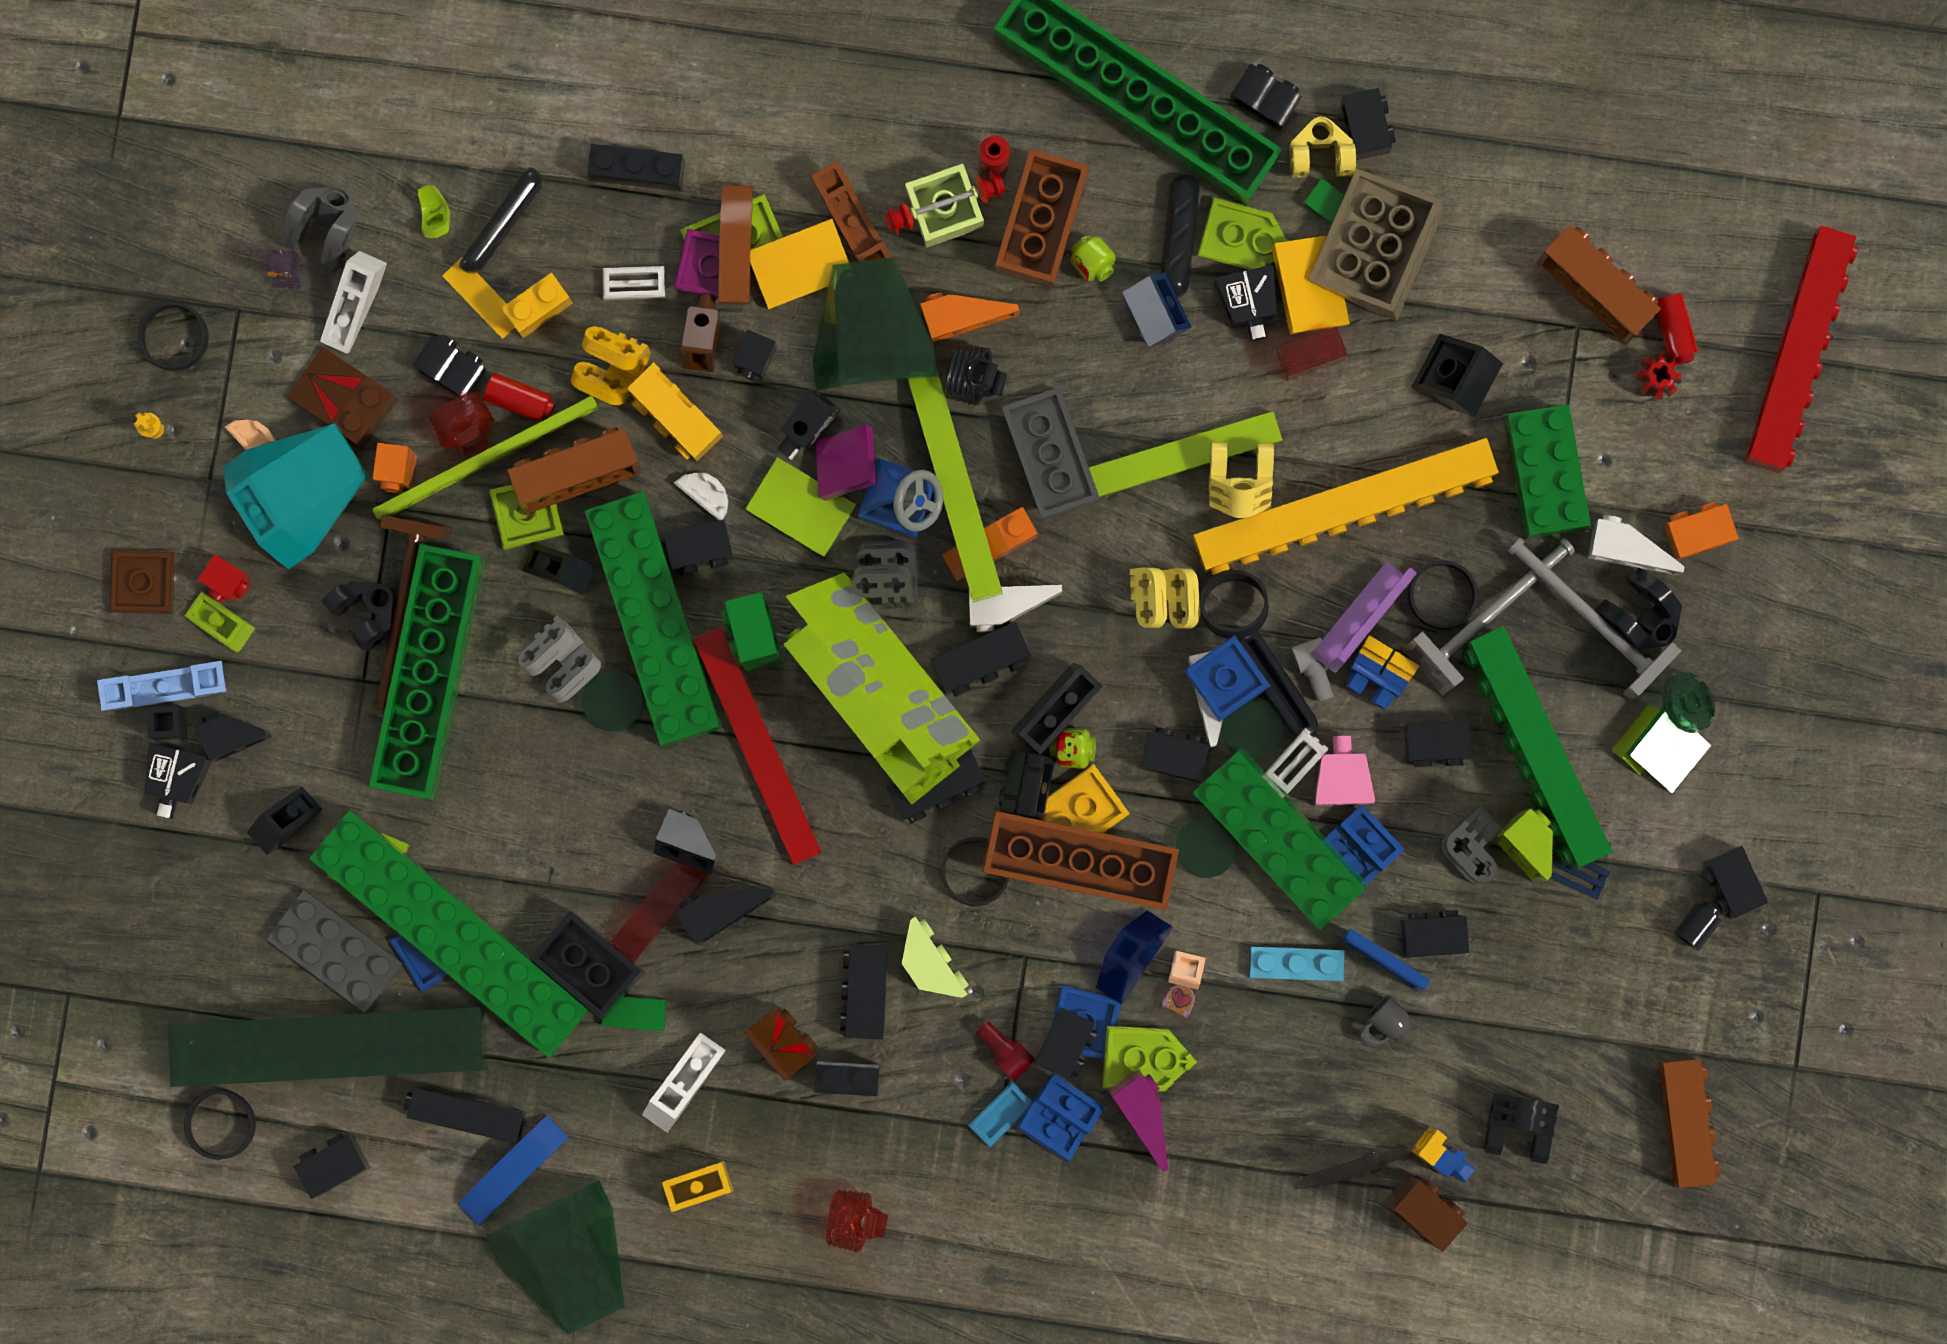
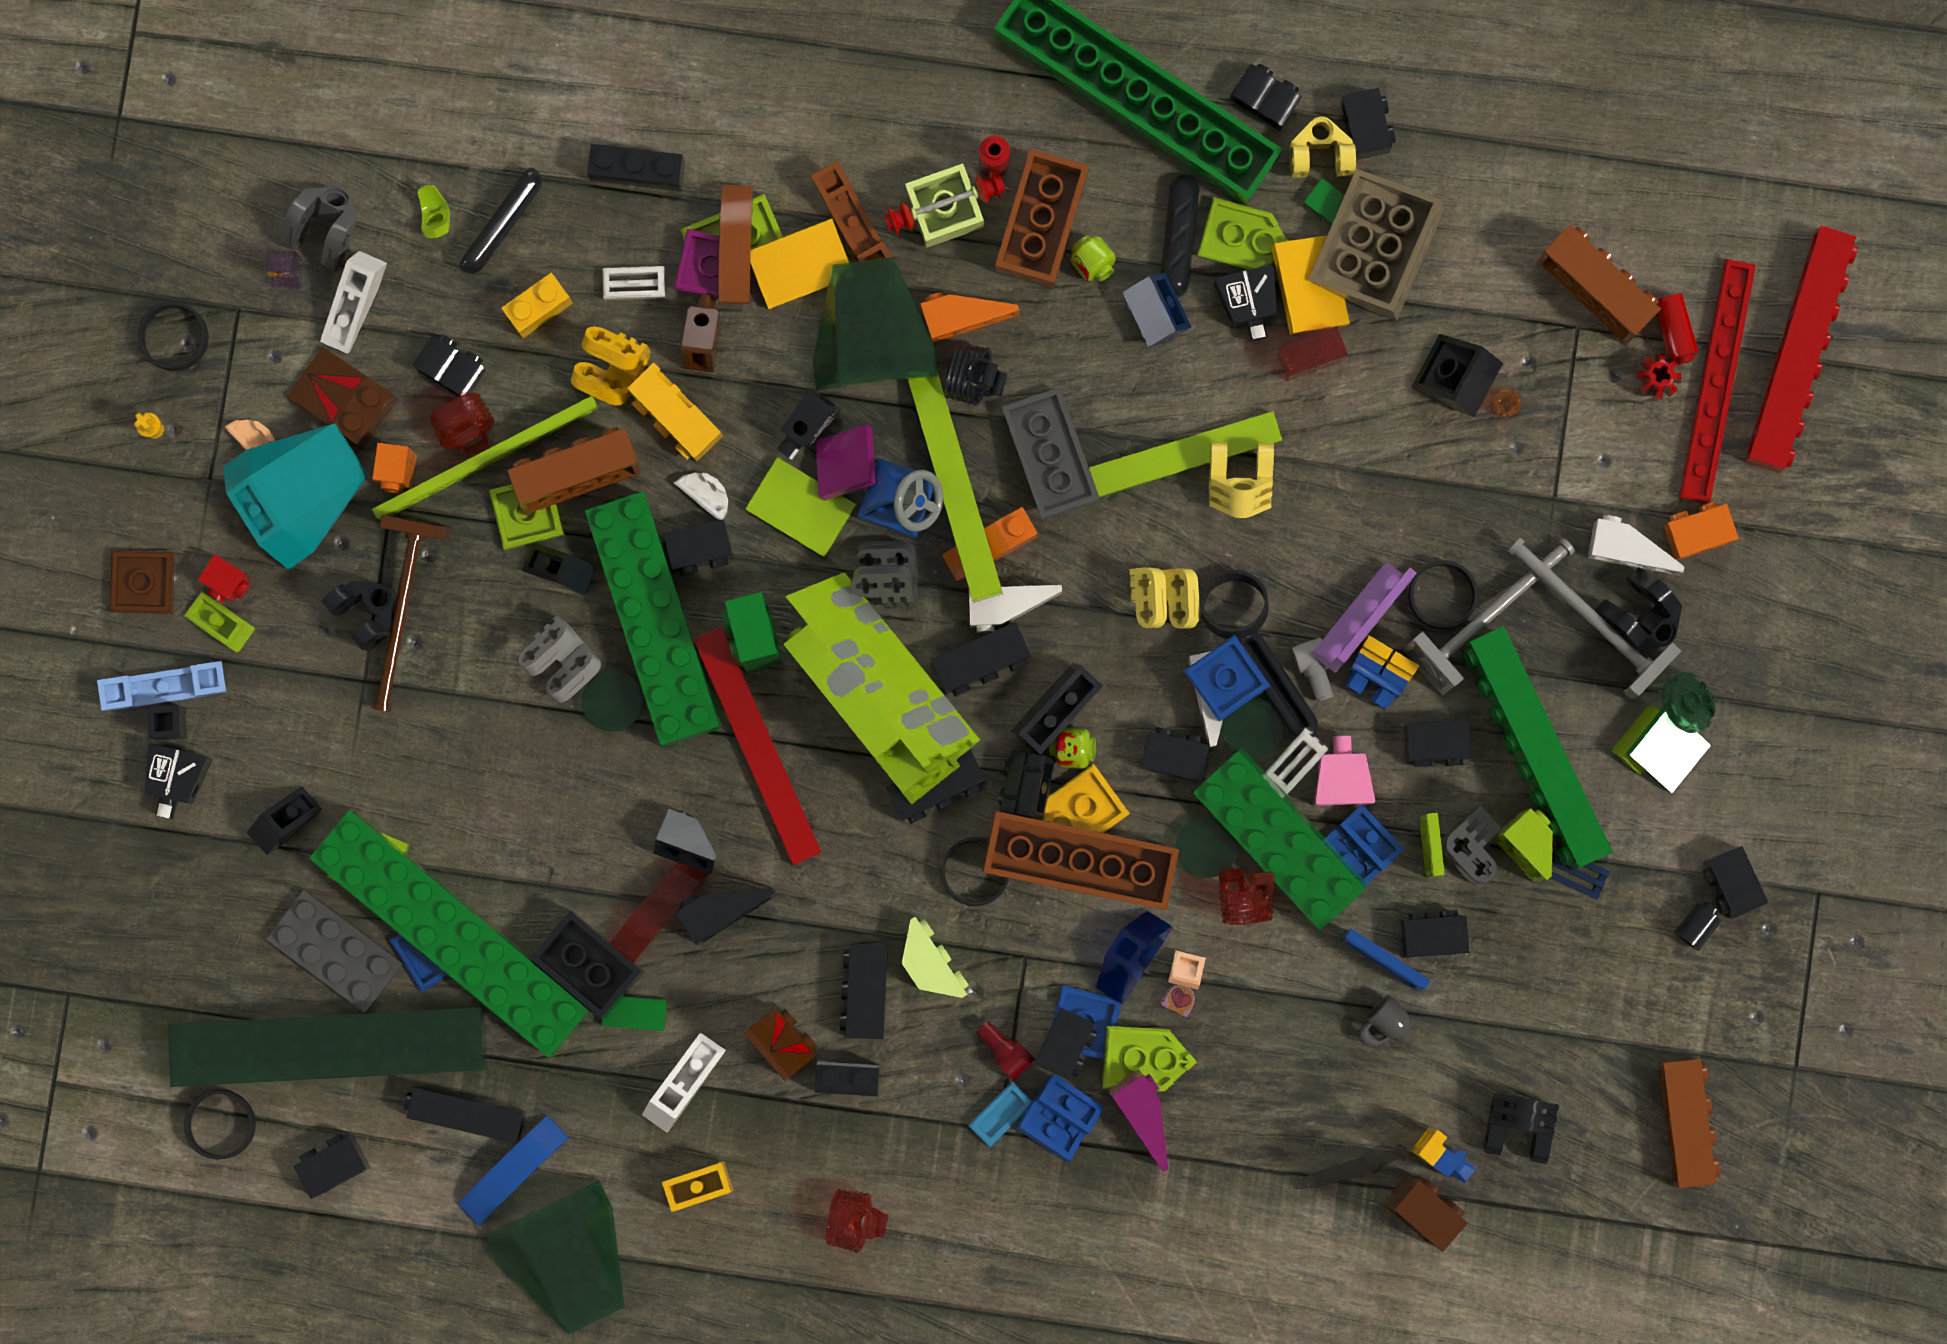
black slope [195,712,272,762] -> none
green brick [369,544,486,801] -> none
yellow sticker [442,257,515,339] -> none
red brick [484,373,556,423] -> none
black brick [733,330,777,381] -> none
yellow brick [1192,438,1499,575] -> none
medium azure plate [1249,947,1345,982] -> none
green brick [1504,404,1591,540] -> none
none -> clear red piece [1219,868,1275,925]
none -> lime tile [1419,813,1445,878]
none -> clear orange bush [1492,389,1521,418]
none -> red tile [1678,259,1756,504]

